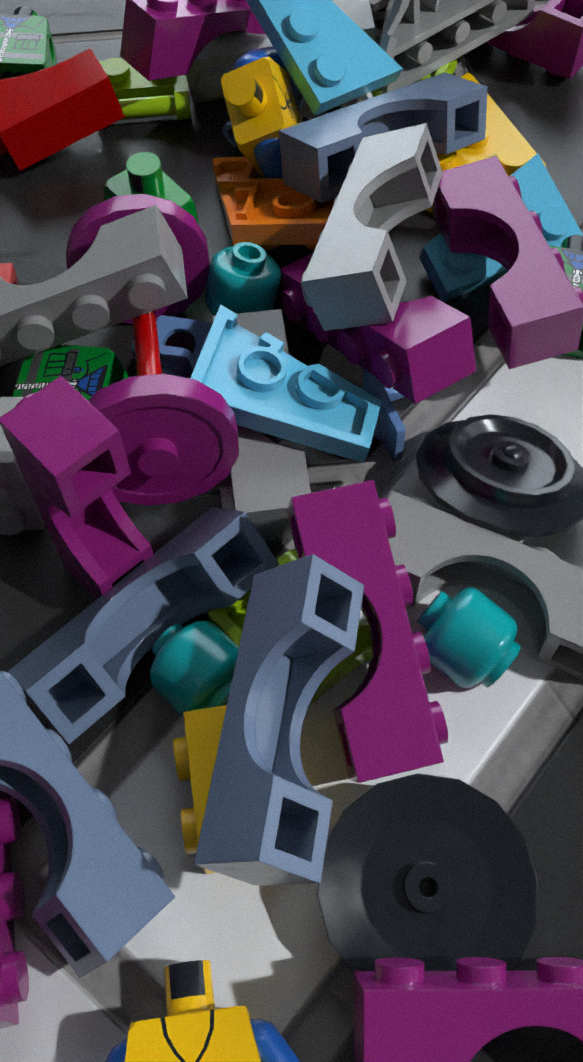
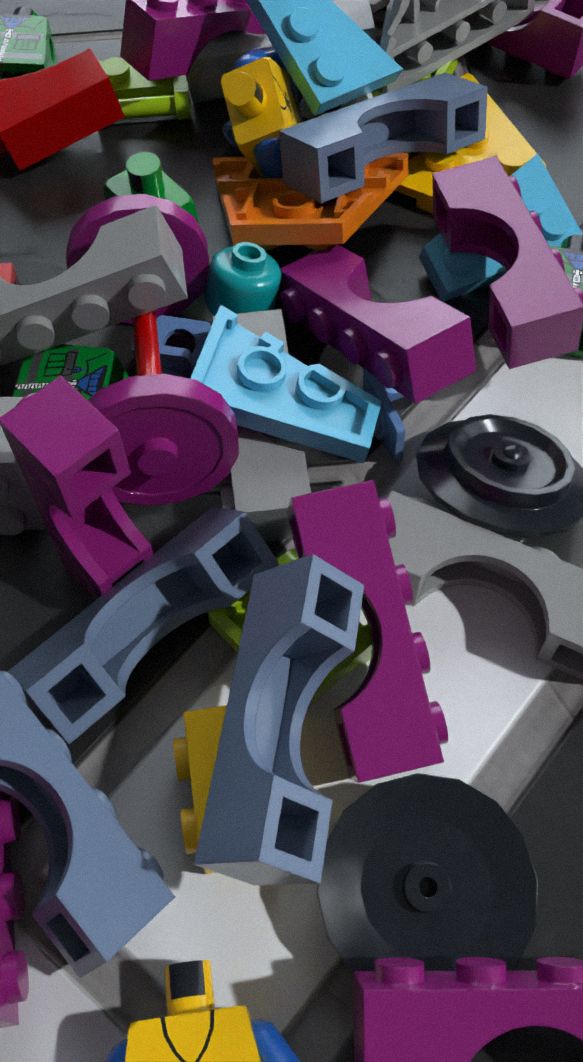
teal head [150,621,239,717] -> none
light grey arch [301,123,443,331] -> none
teal head [416,587,521,688] -> none

